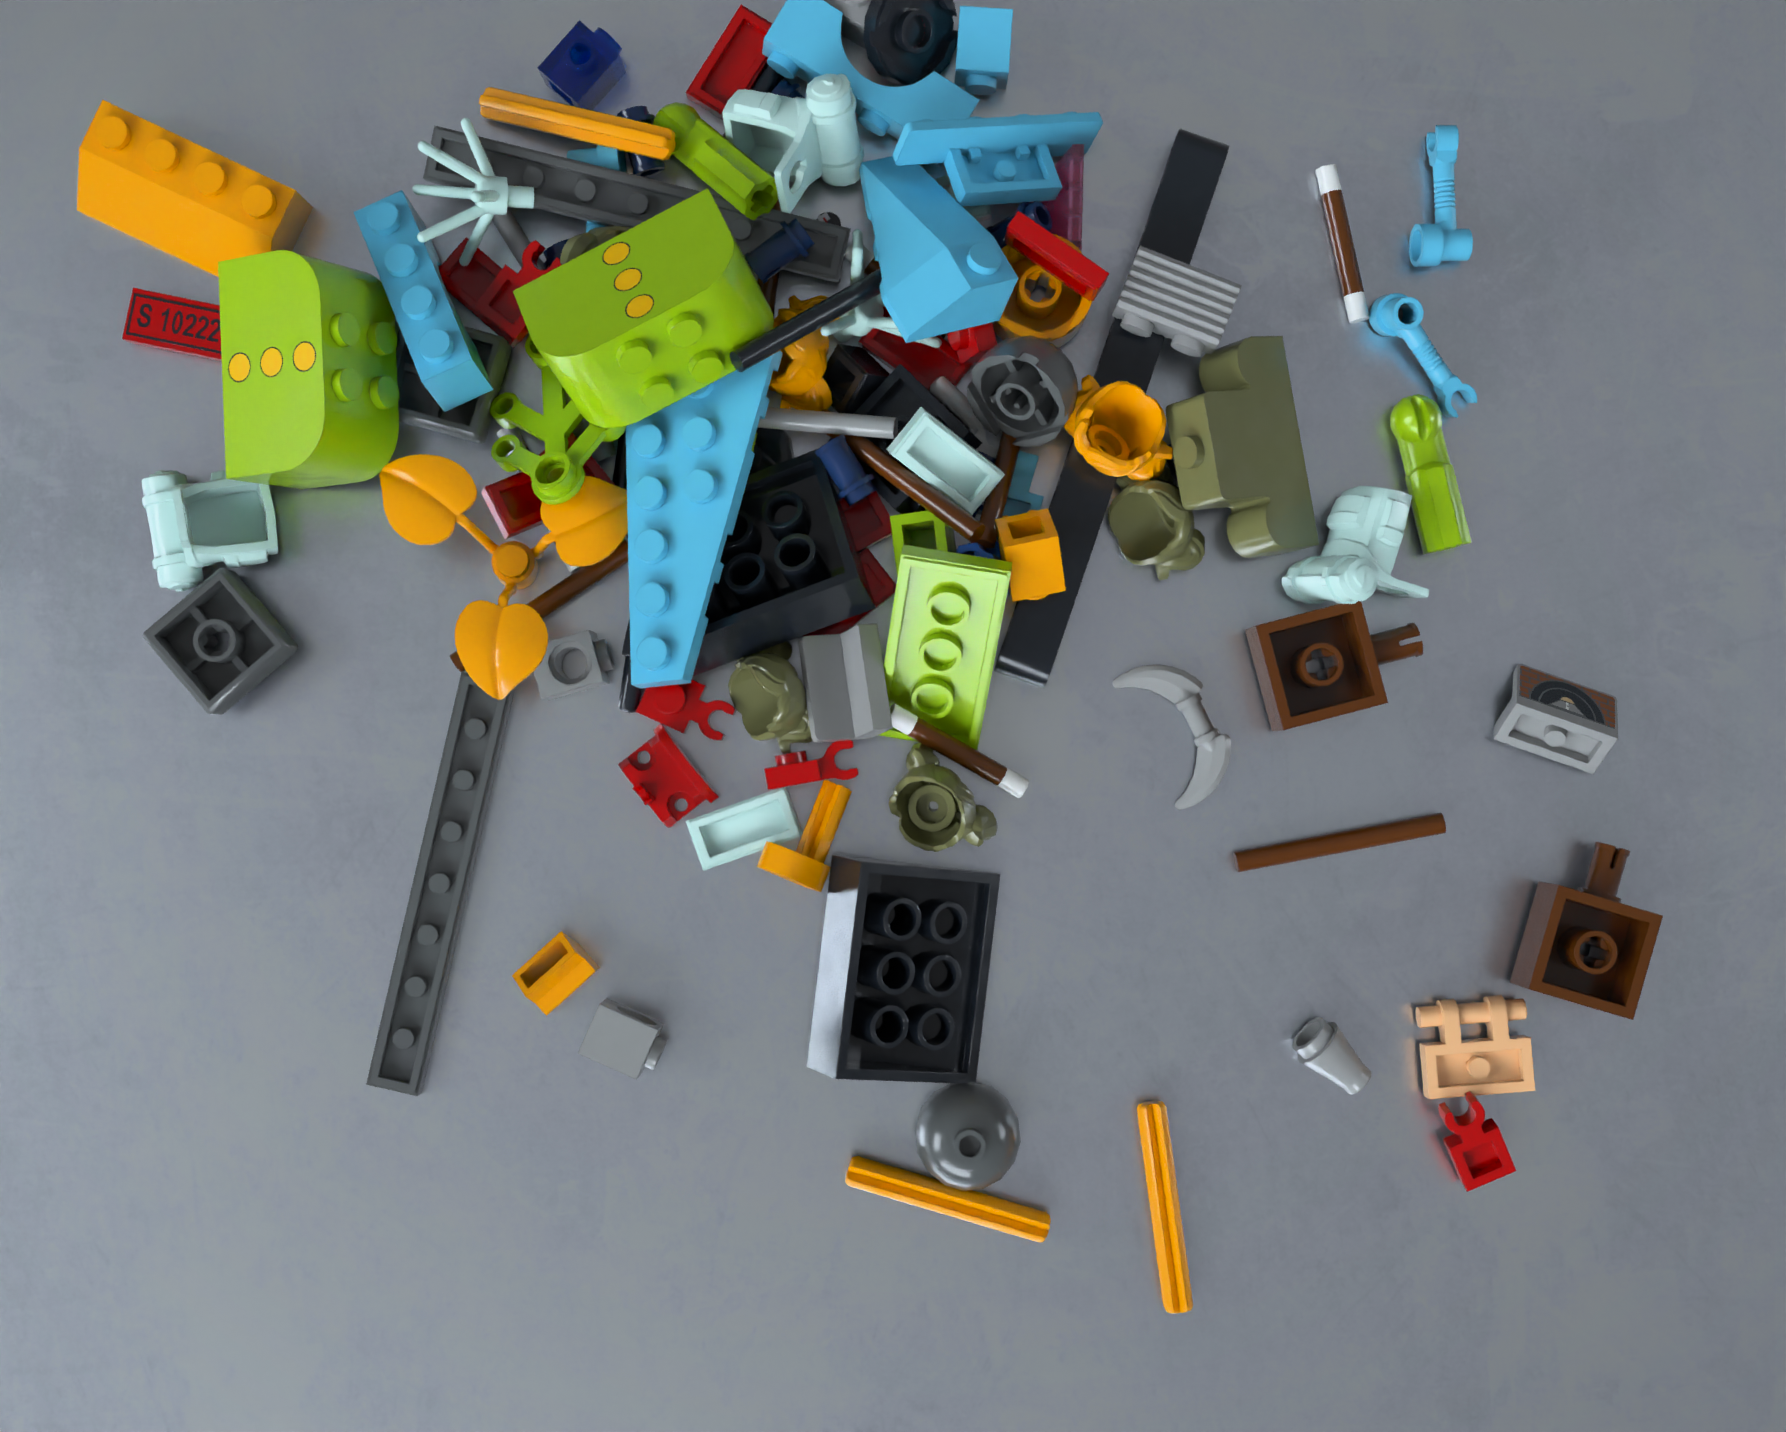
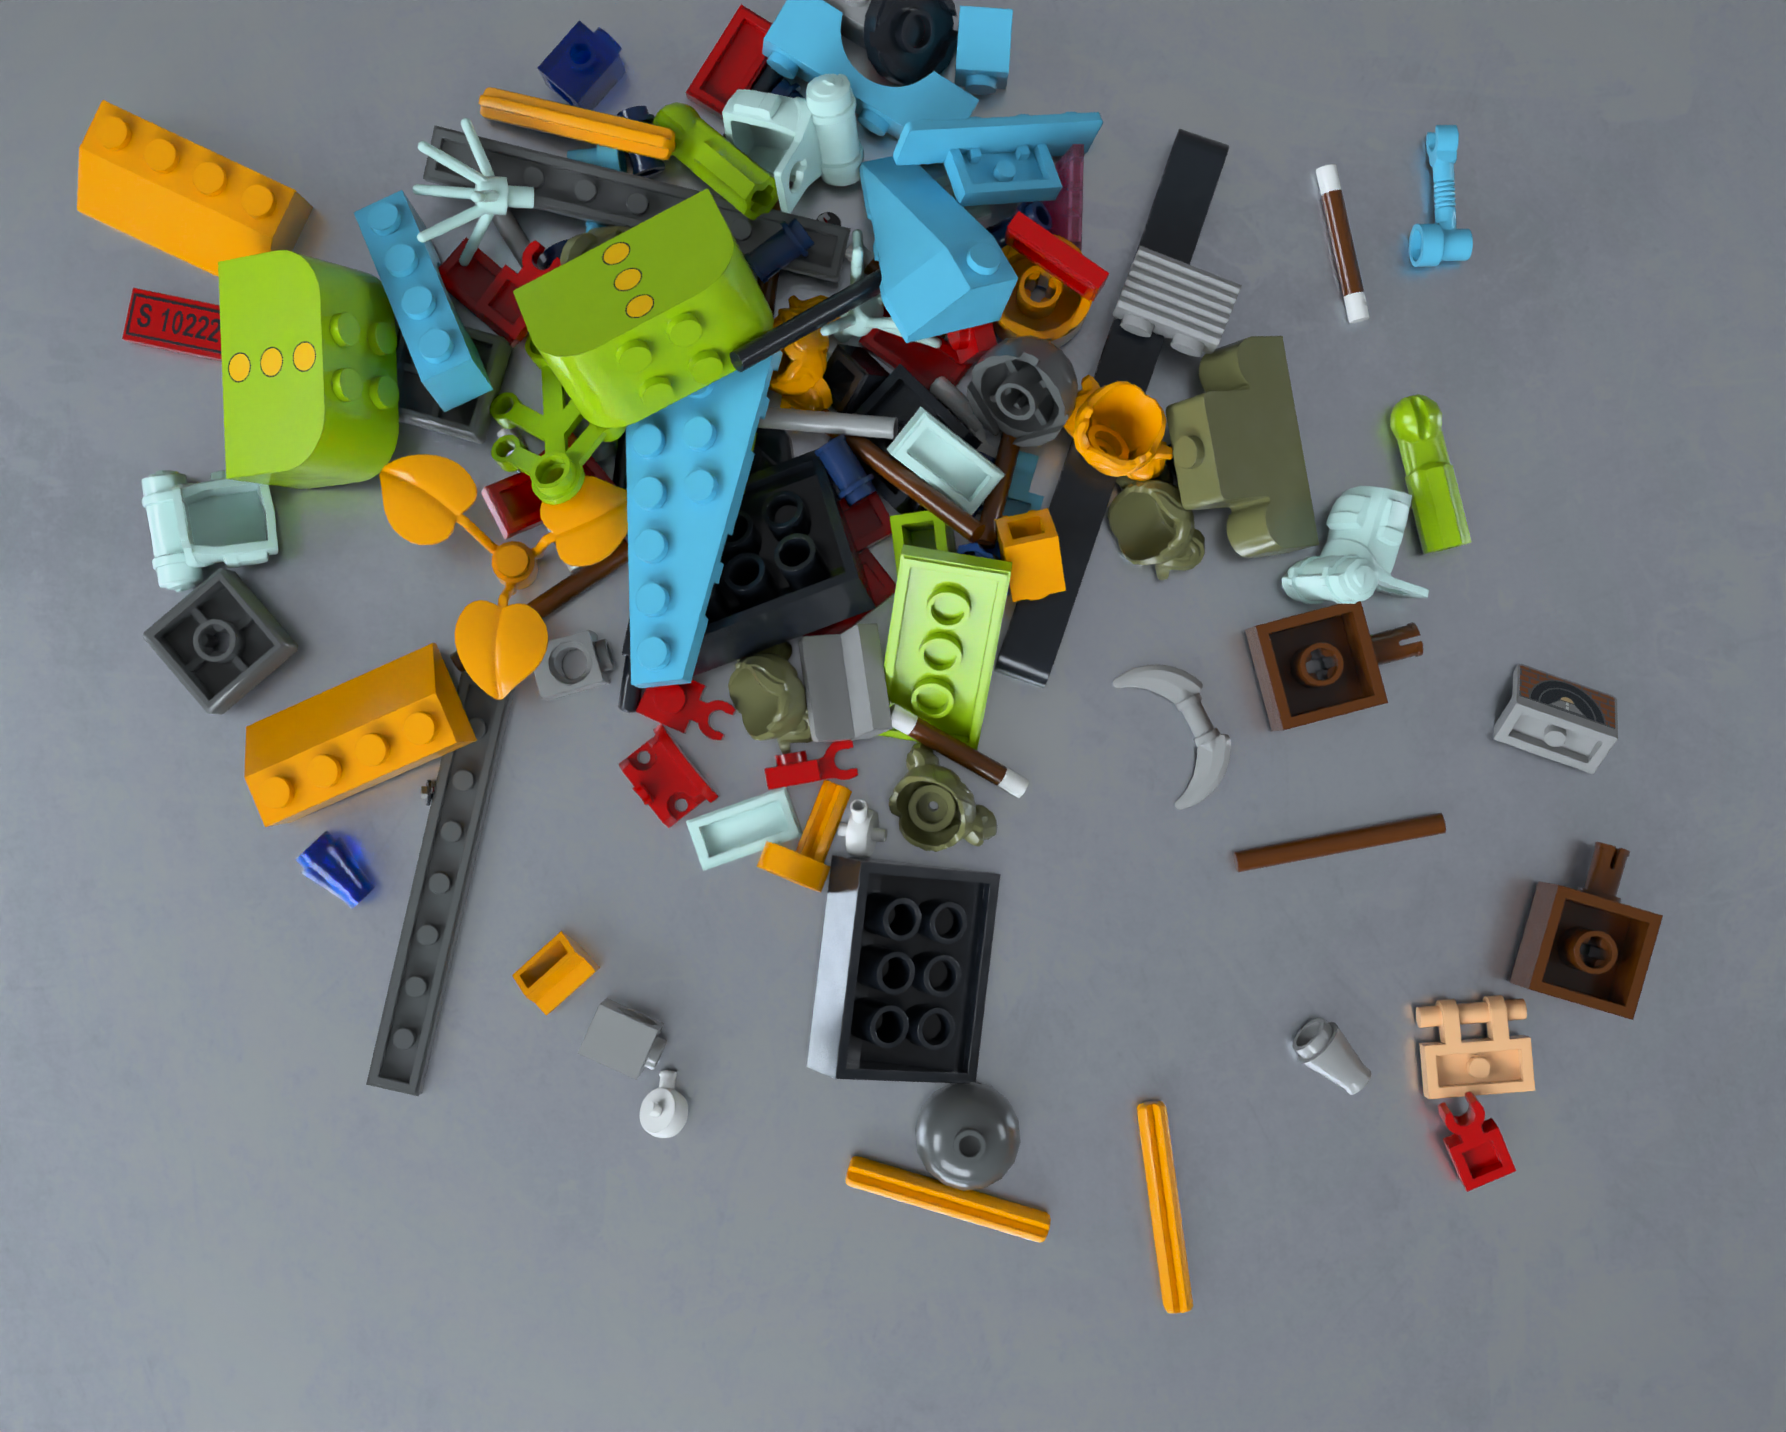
medium azure brick [1369,293,1477,418] -> none
none -> light orange slope [244,643,477,827]
none -> clear blue cone [295,830,375,909]
none -> piece [421,780,434,806]
none -> white piece [640,1070,688,1138]
none -> white piece [838,799,887,857]

